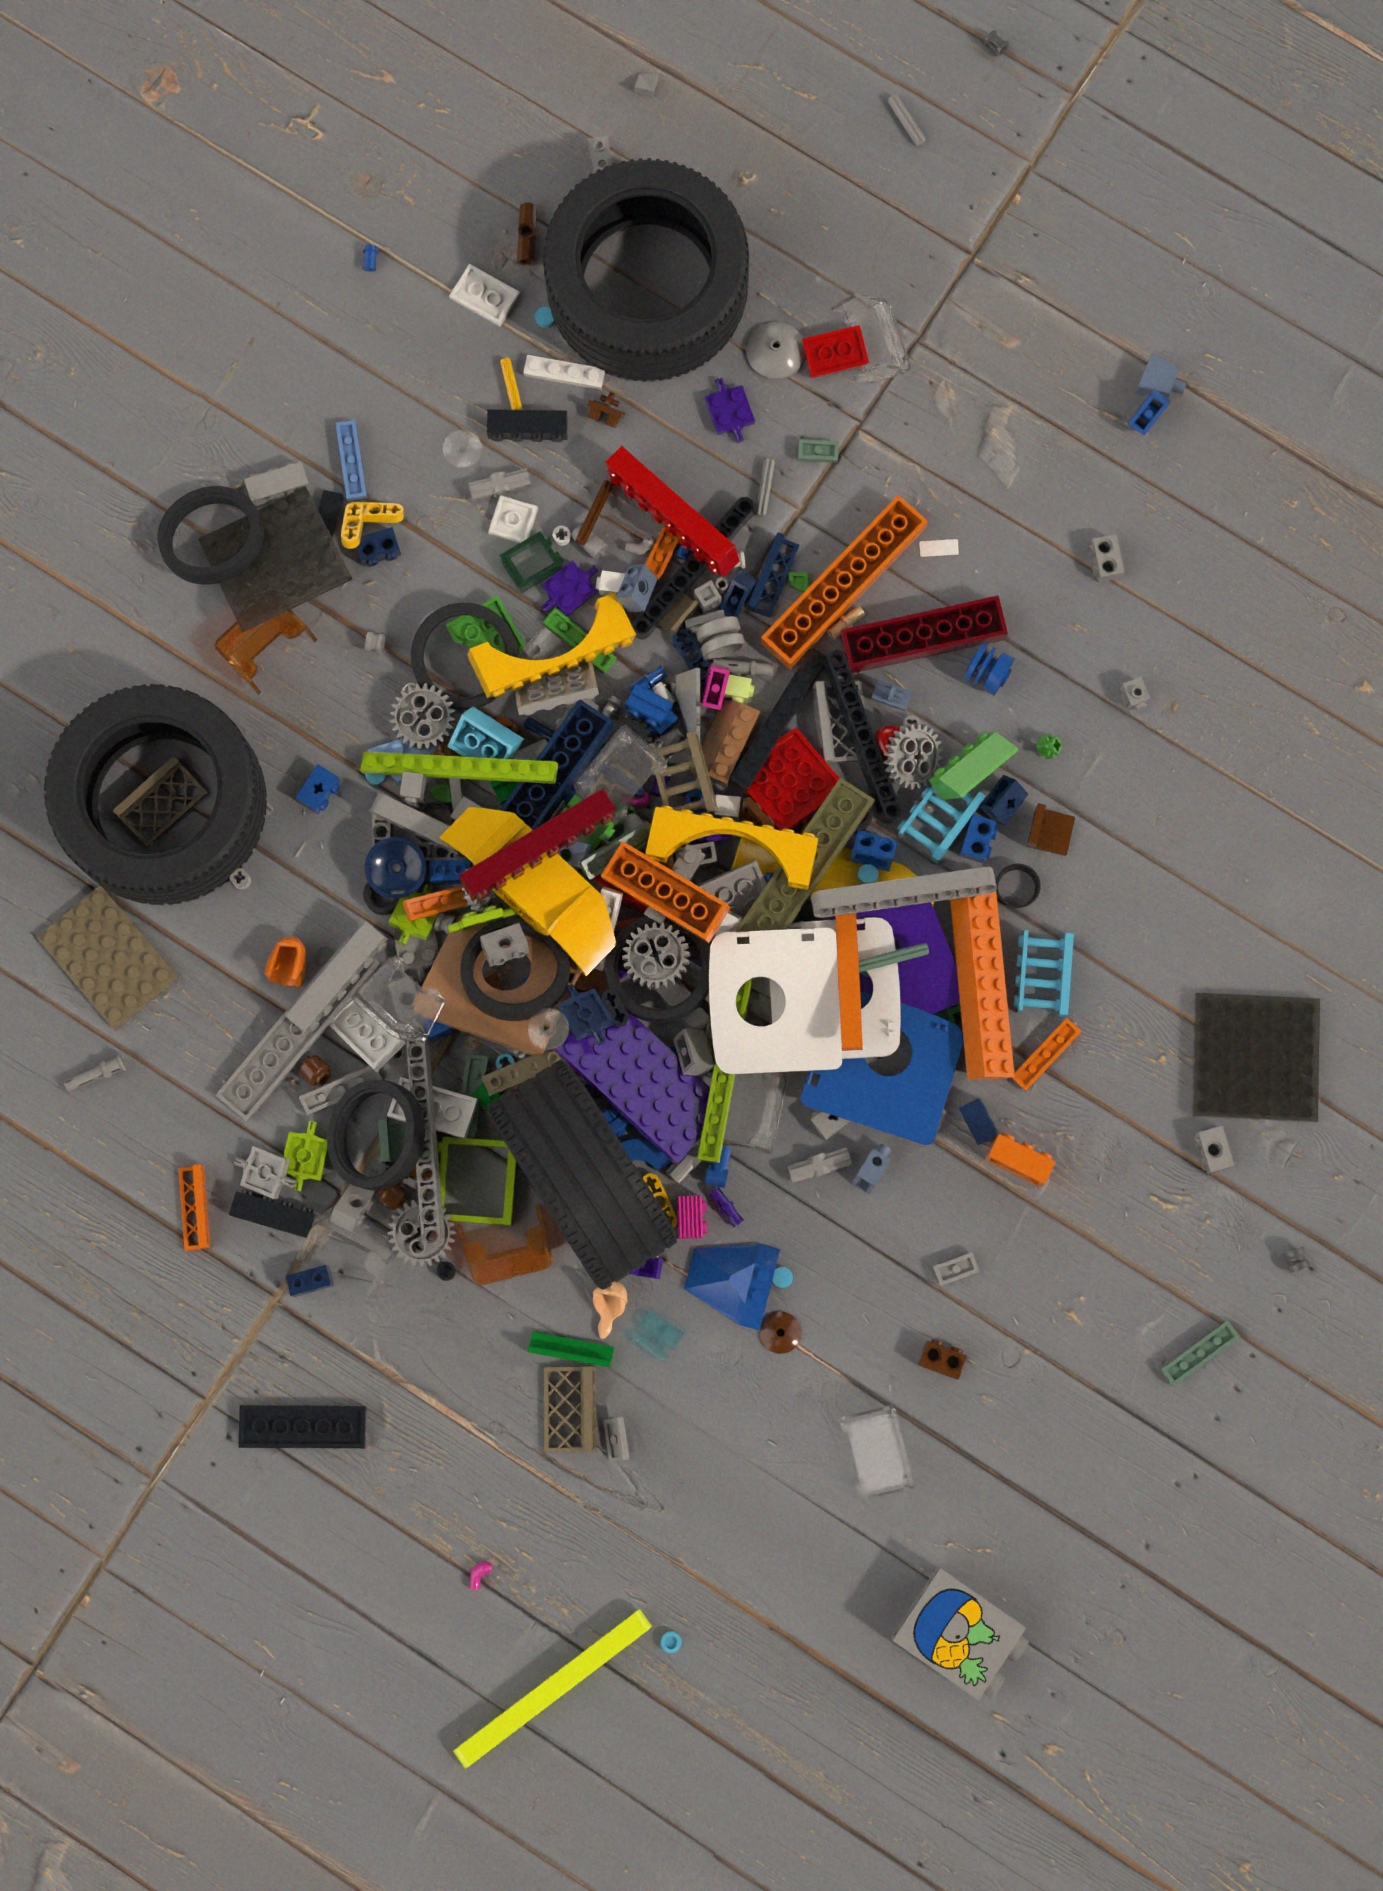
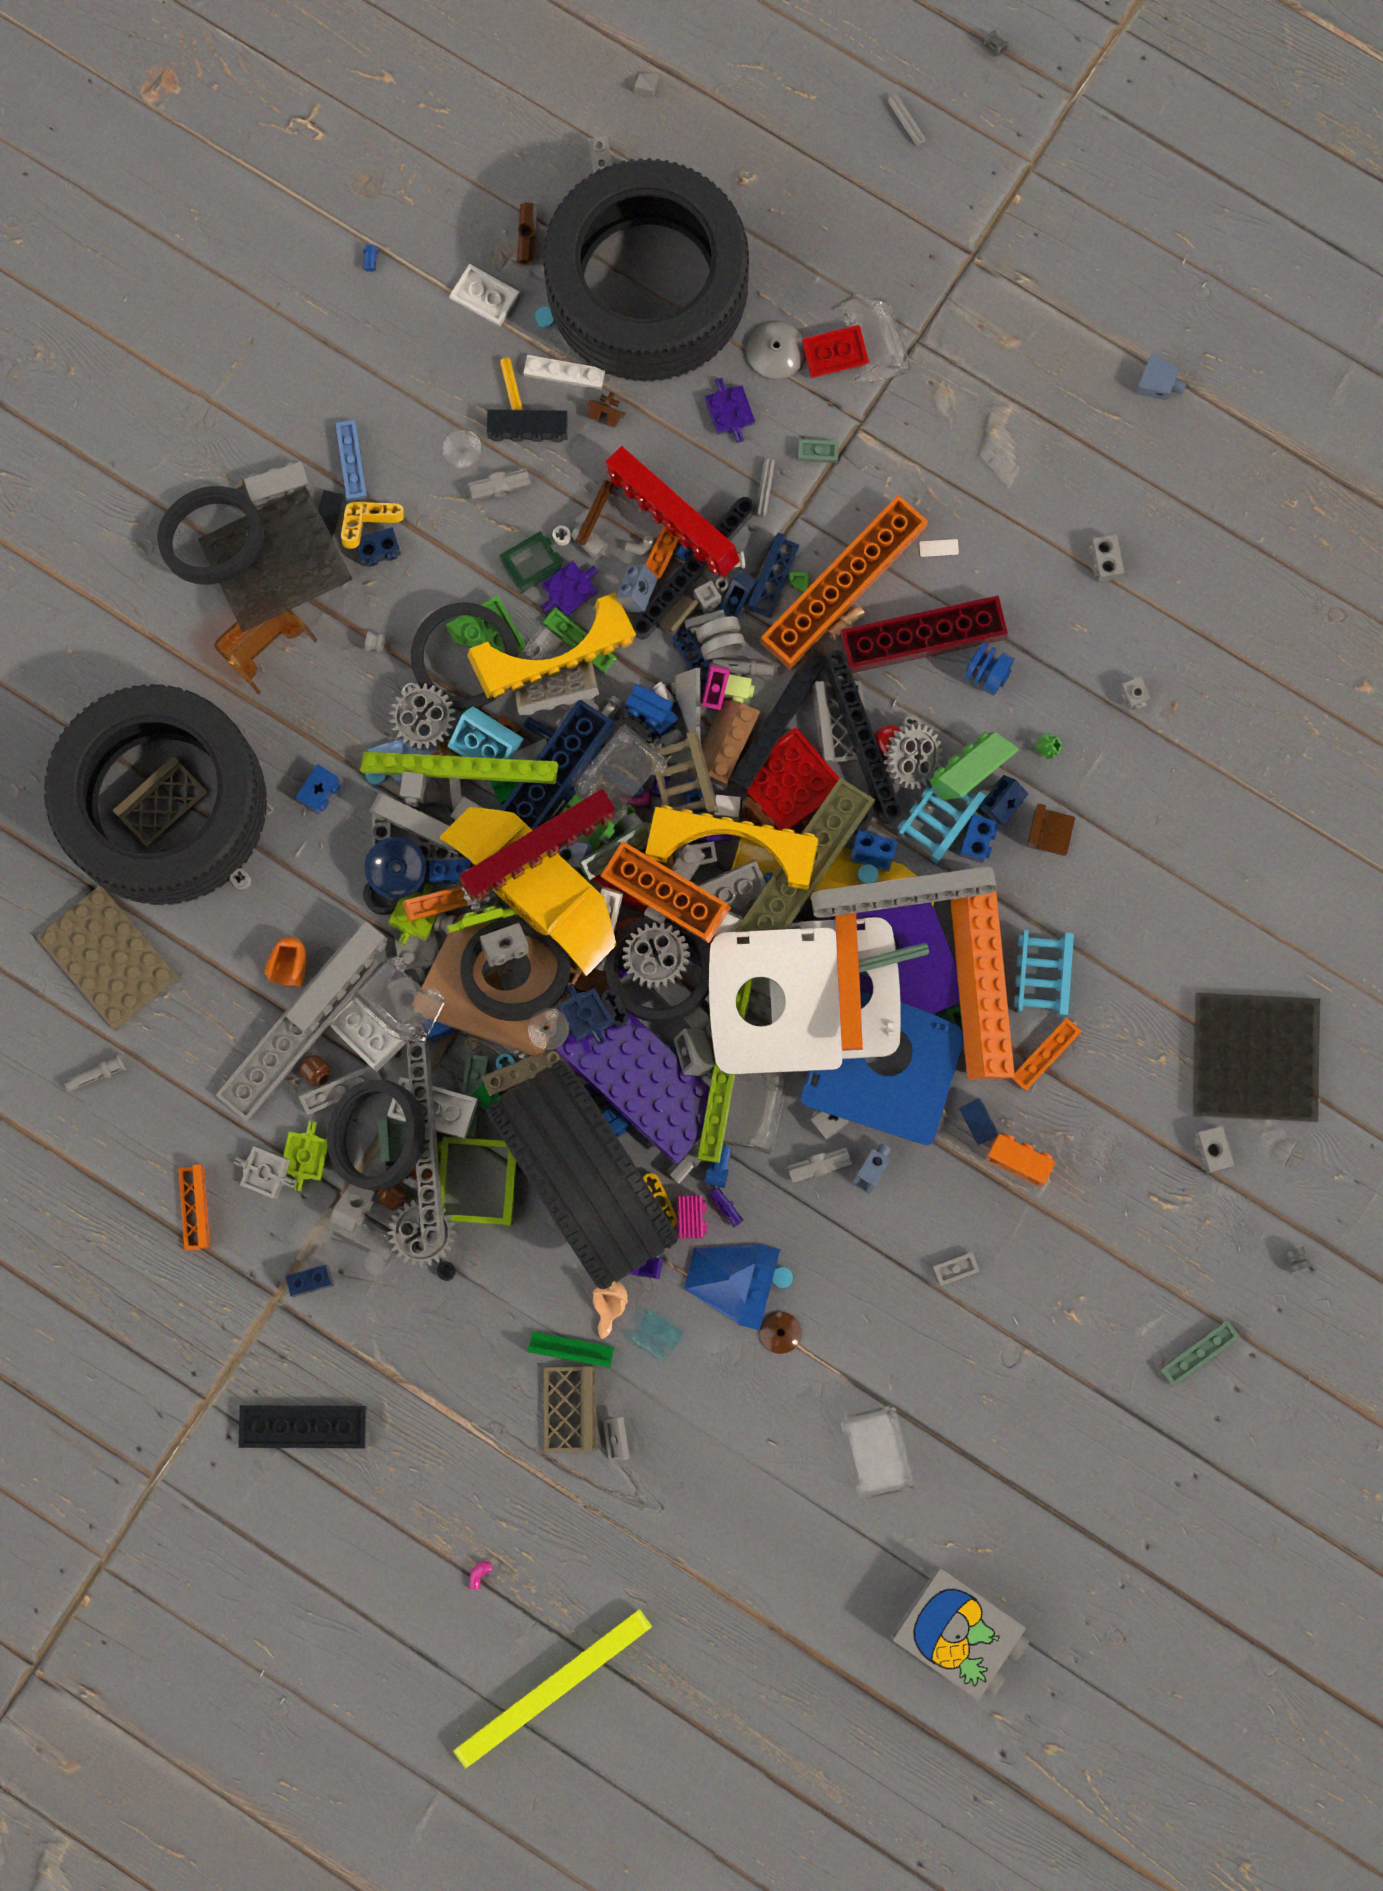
black brick [228,1189,318,1240] -> none
bright green tile [429,783,452,804] -> none
clear orange windscreen [457,1204,553,1285] -> none
white tile [488,495,538,545] -> none
white brick [596,570,625,596] -> none
blue tile [621,1139,673,1171] -> none
blue axle [629,665,668,692] -> none
medium azure tile [660,1631,682,1653] -> none
sand blue hips [871,679,912,711] -> none
reddish brown brick [918,1339,967,1380] -> none
black tyre [996,863,1041,908] -> none
blue brick [1128,388,1170,436] -> none

